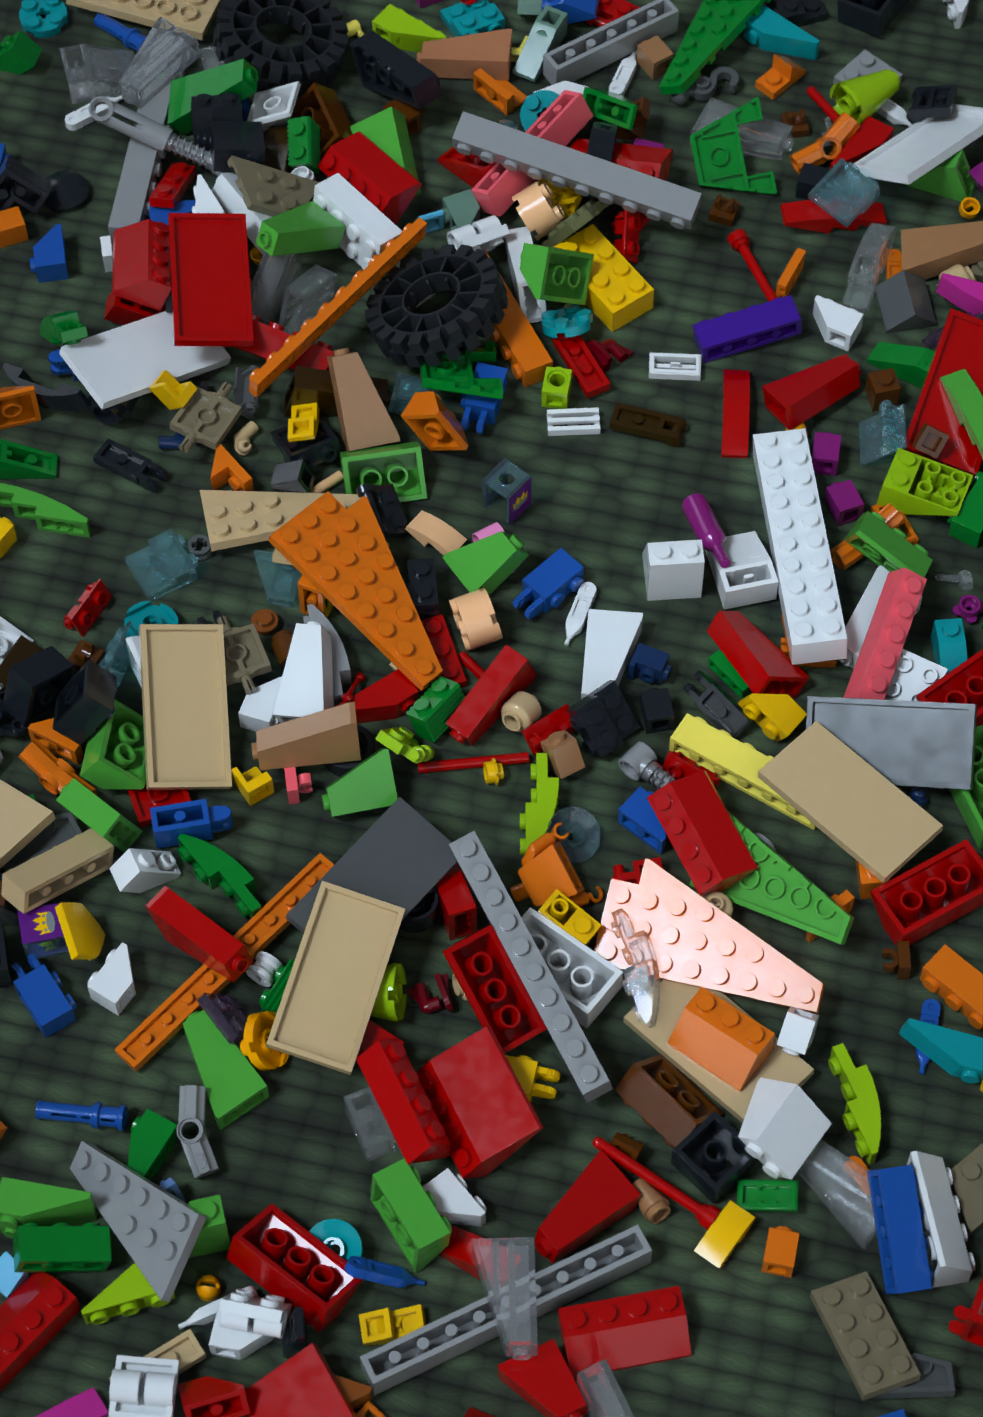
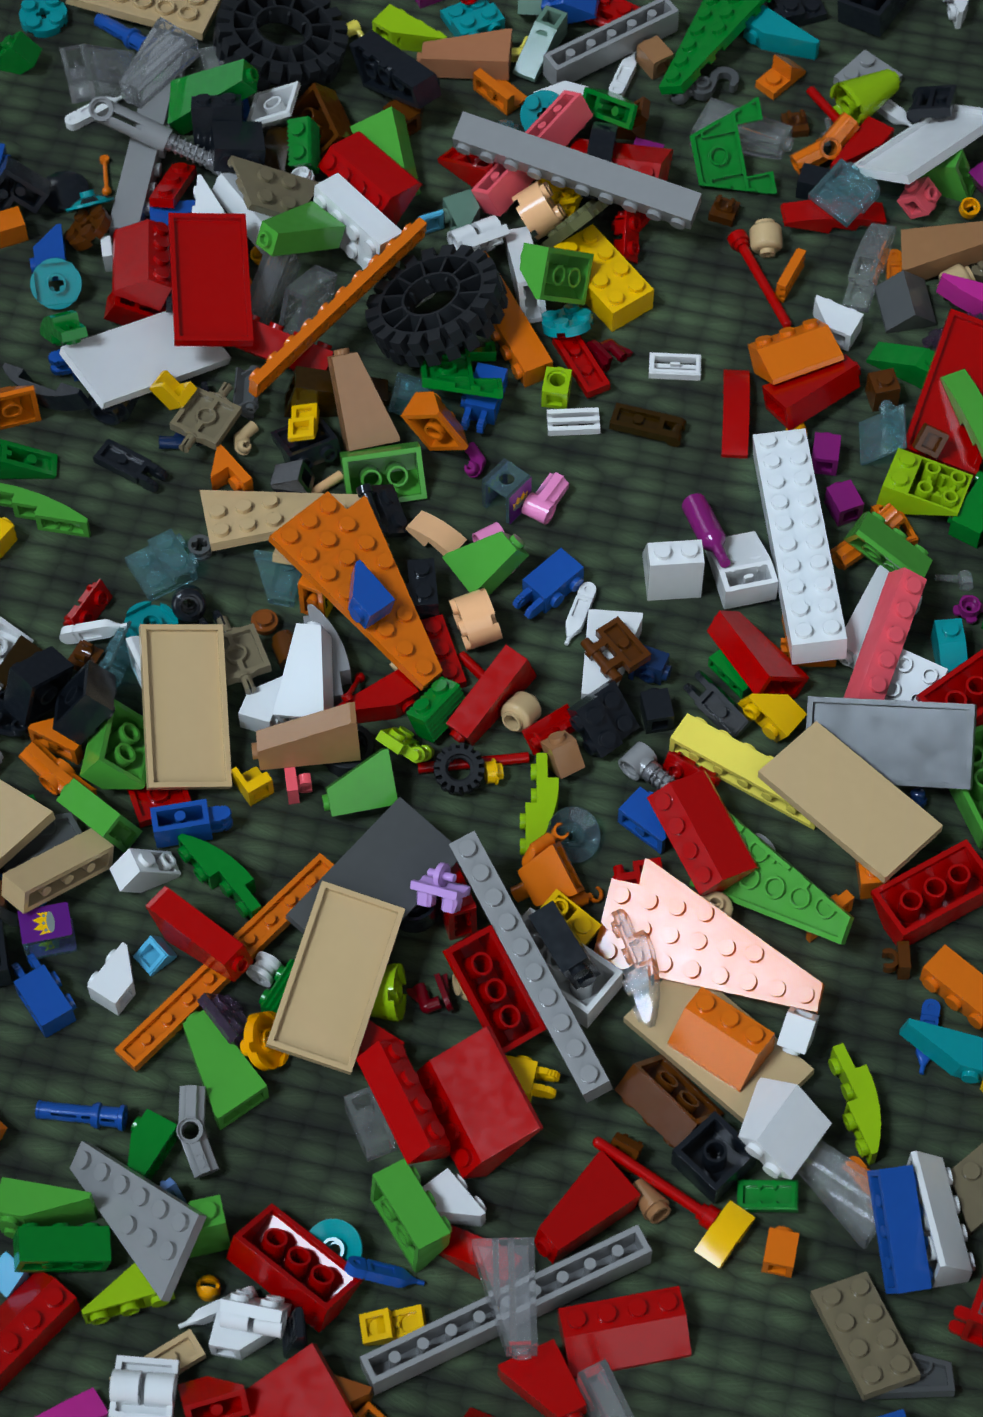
yellow slope [55,902,105,961] -> none
dark purple brick [693,295,801,363] -> none
none -> teal plate [30,258,82,310]
none -> white piece [59,619,130,644]
none -> reddish brown plate [63,205,112,251]
none -> teal dish [65,189,115,212]
none -> orange hinge [99,155,112,195]
none -> medium azure slope [133,935,178,976]
none -> black head [171,584,207,622]
none -> blue slope [348,560,395,629]
none -> lavender hips [410,862,471,914]
none -> black tyre [434,743,485,796]
none -> magenta arm [464,442,486,478]
none -> bright pink piece [521,472,569,525]
none -> black brick [528,901,601,990]
none -> reddish brown plate [580,616,652,683]
none -> orange slope [747,318,844,385]
none -> tan head [749,218,783,258]
none -> coral brick [897,176,942,219]

